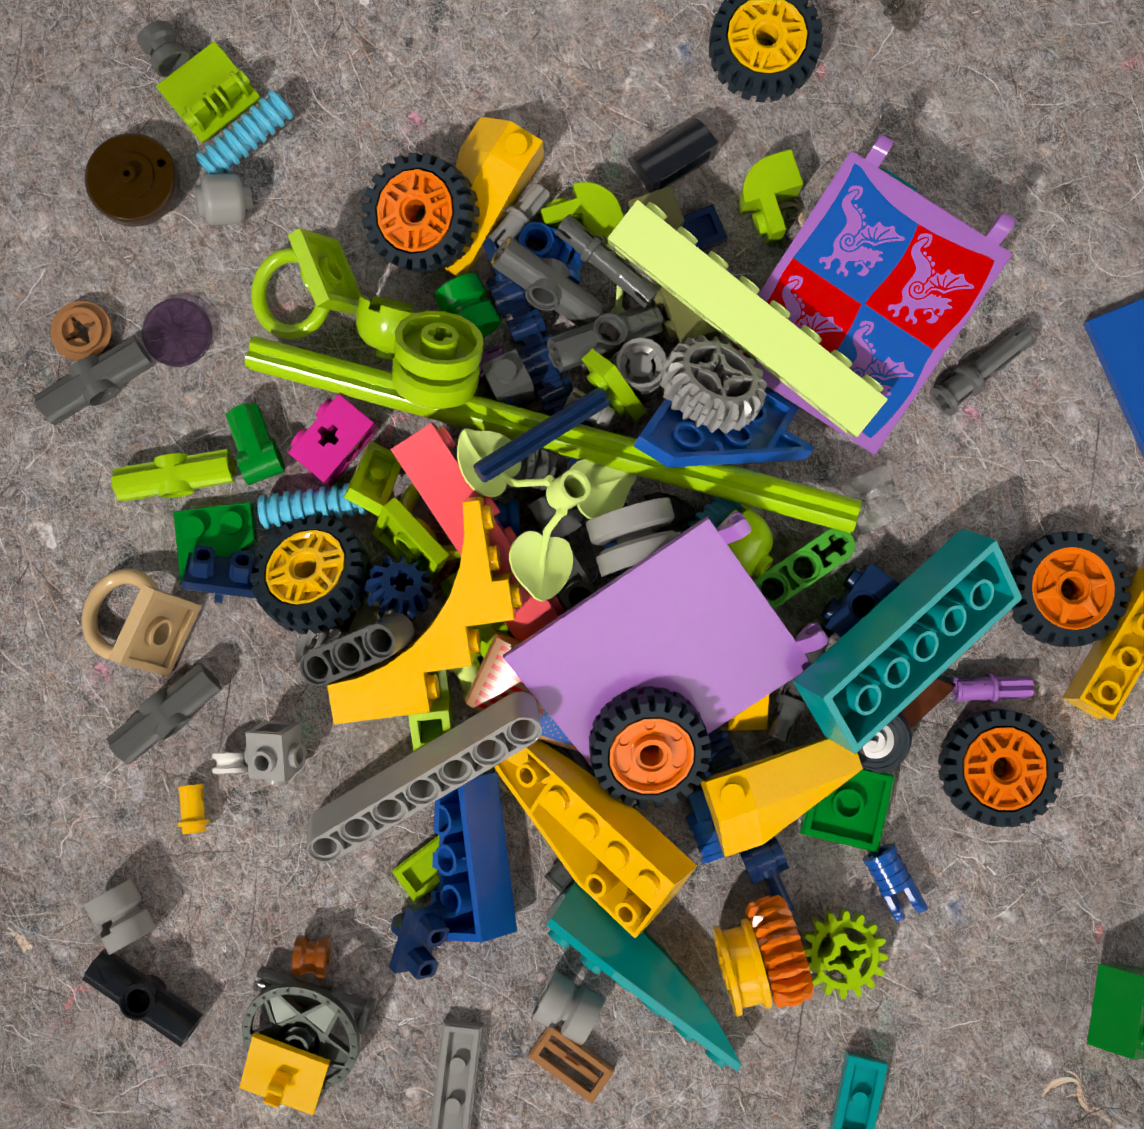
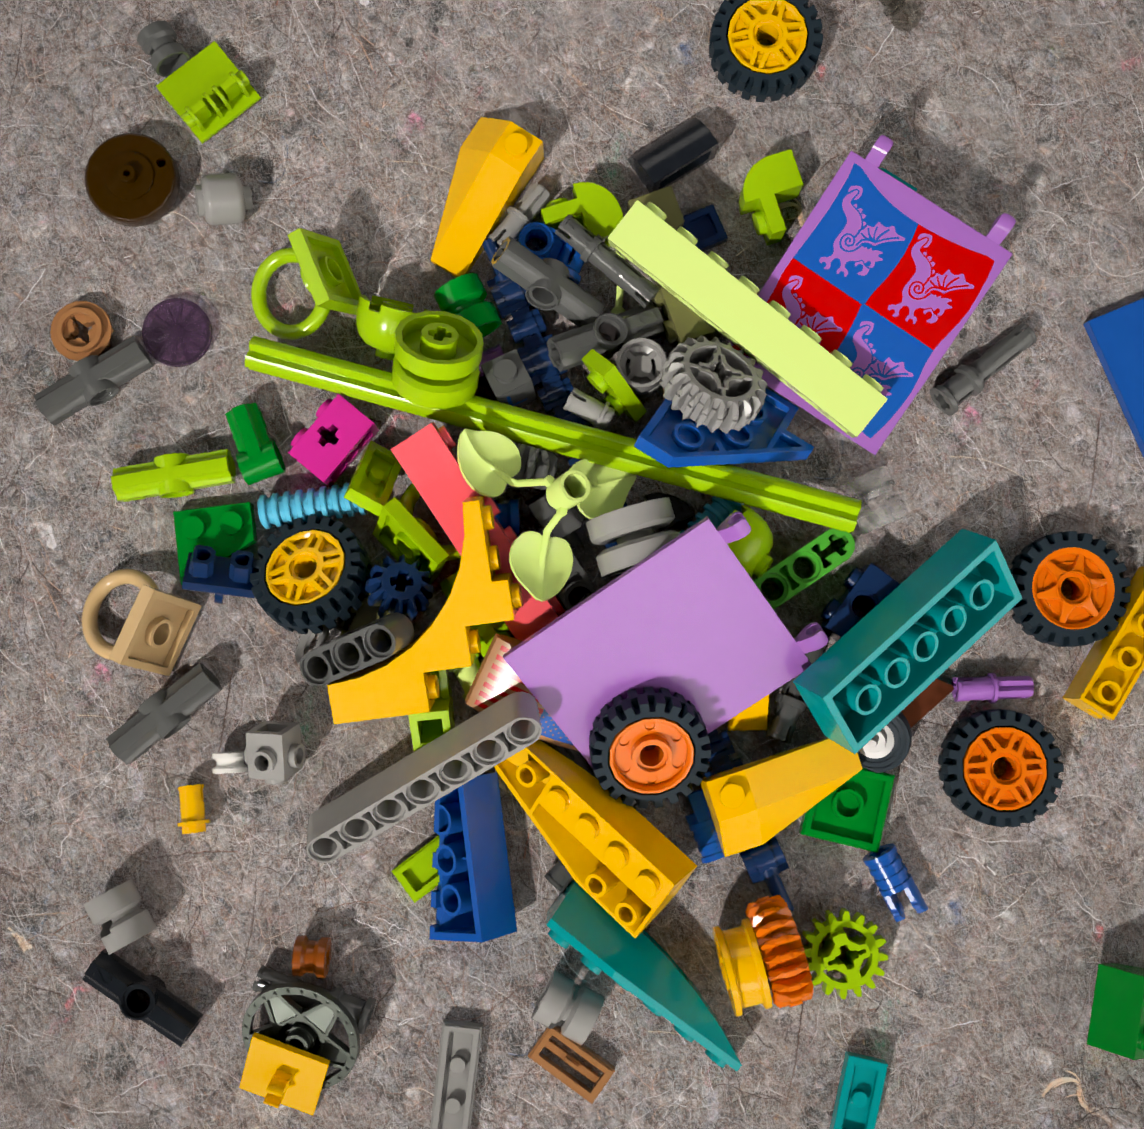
medium azure piece [196,90,294,174] -> none
wheel [362,153,480,273] -> none
dark blue hips [389,901,449,980] -> none
dark blue axle [473,387,610,482] -> none

